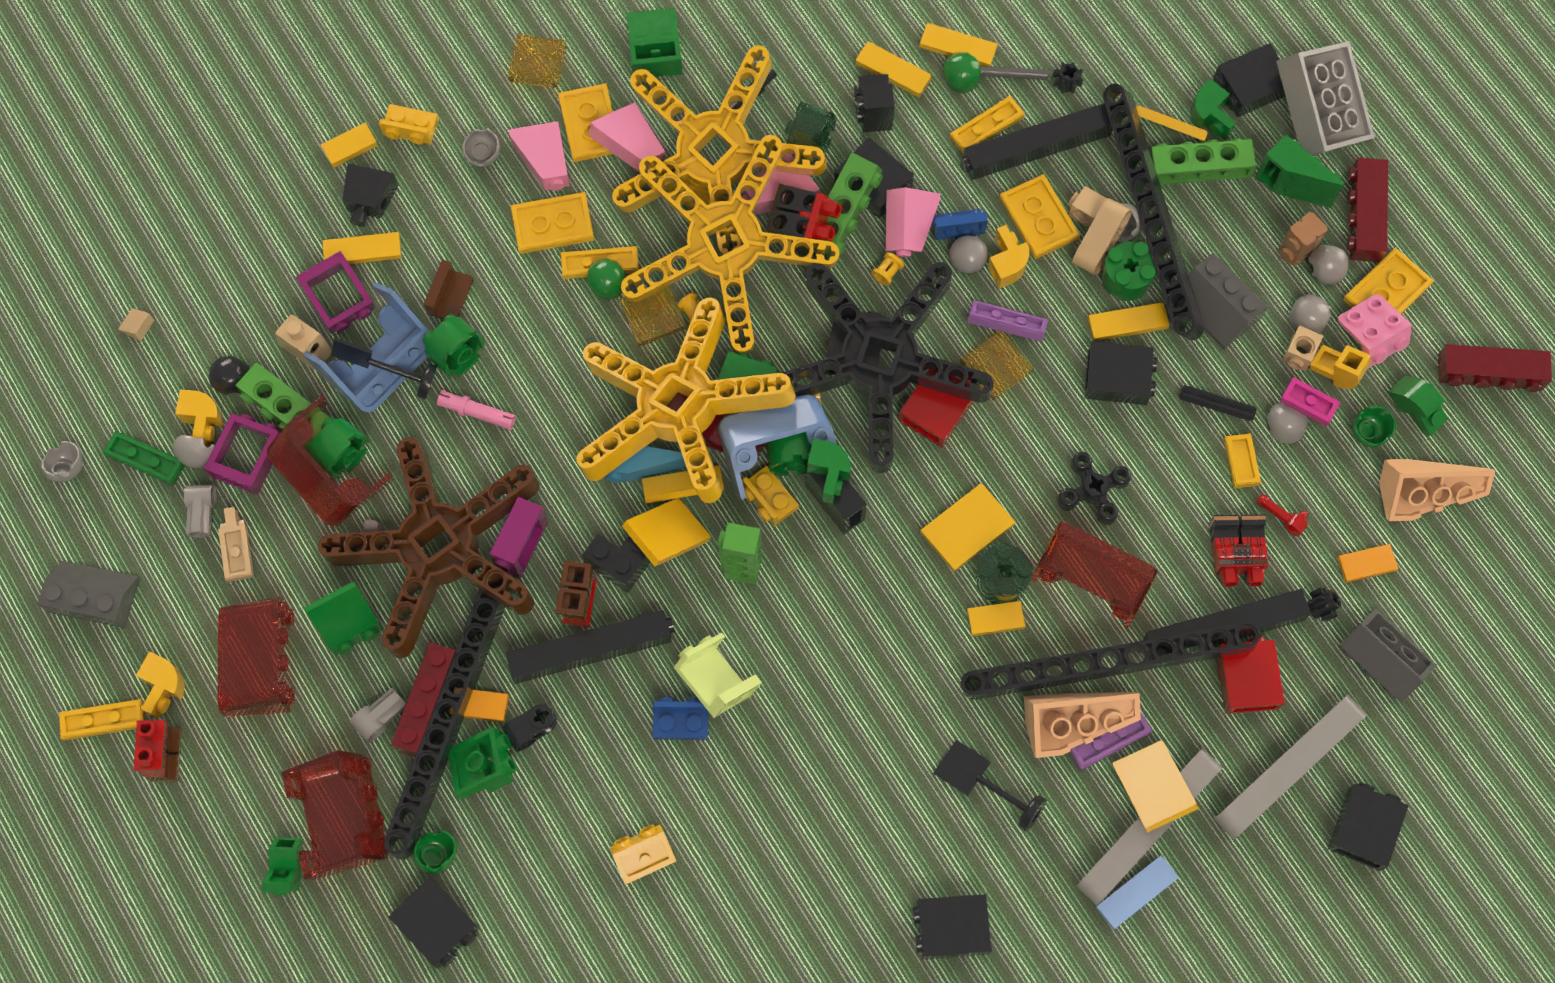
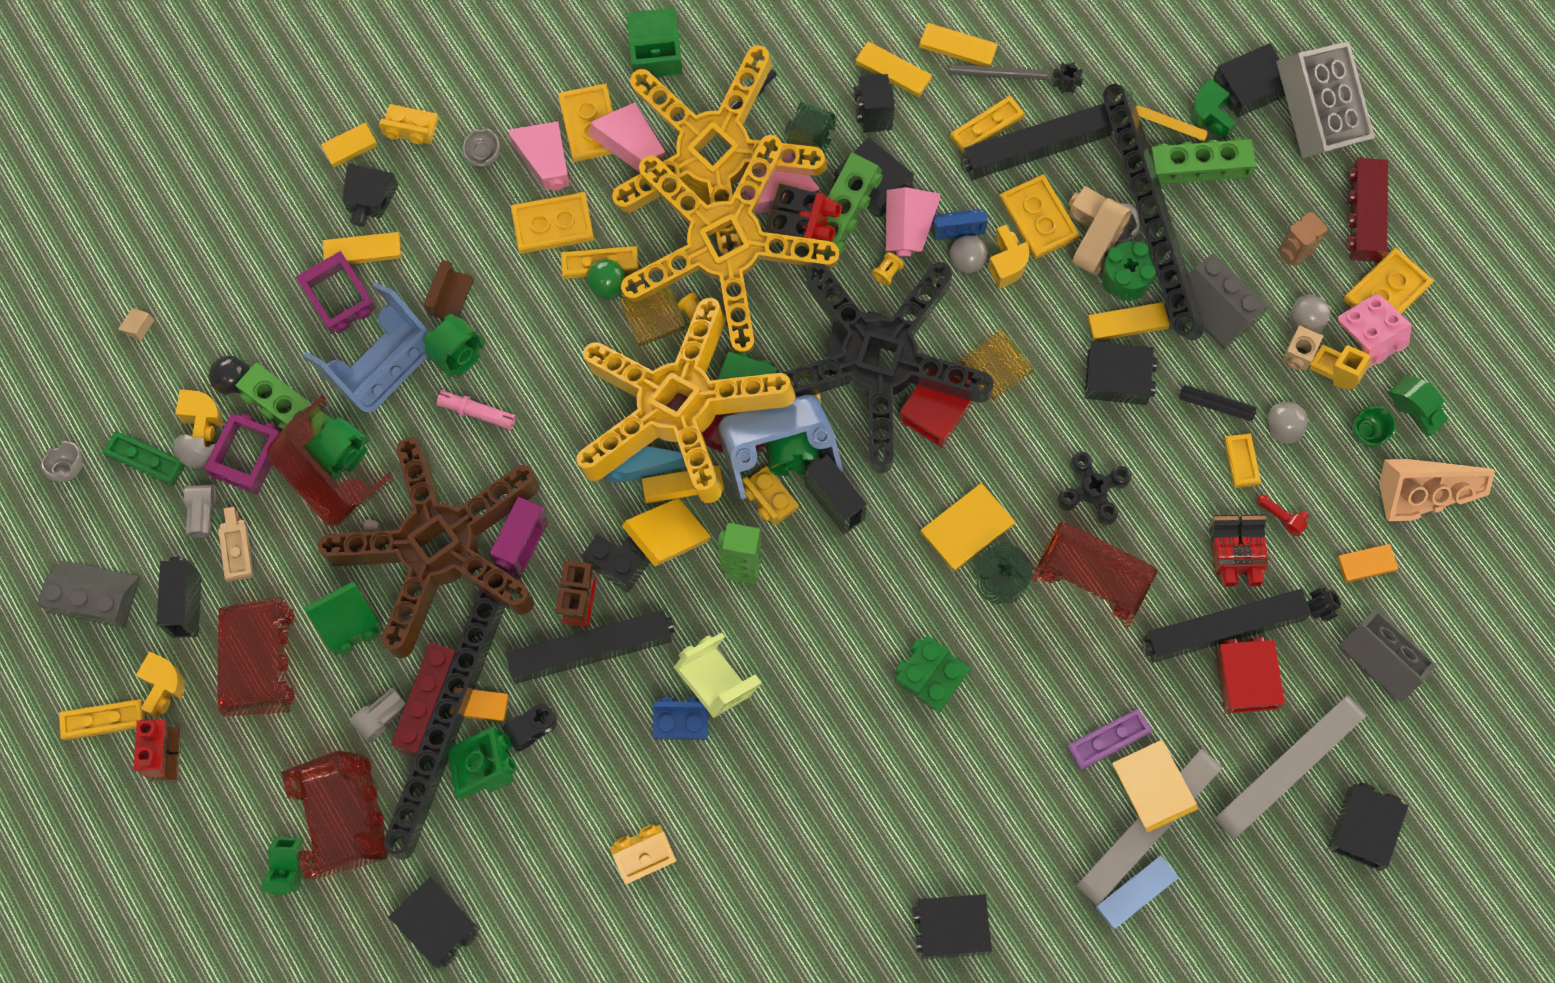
tan torso [275,314,332,372] -> none
black piece [331,337,437,400] -> none
green hair [413,830,457,874] -> none
clear yellow plate [508,34,567,88] -> none
green brick [807,438,851,504] -> none
black piece [933,740,1047,832] -> none
green hair [943,52,981,93] -> none
black beam [961,623,1260,700] -> none
medium lavender tile [967,300,1048,342] -> none
yellow tile [967,601,1025,637] -> none
light nougat wedge [1024,692,1141,758] -> none
green slope [1255,135,1345,208] -> none
dark pink panel [1279,377,1340,427] -> none
light grey hair [1308,244,1349,285] -> none
dark red brick [1438,344,1552,392] -> none
none -> black brick [157,557,202,638]
none -> green plate [894,635,971,714]

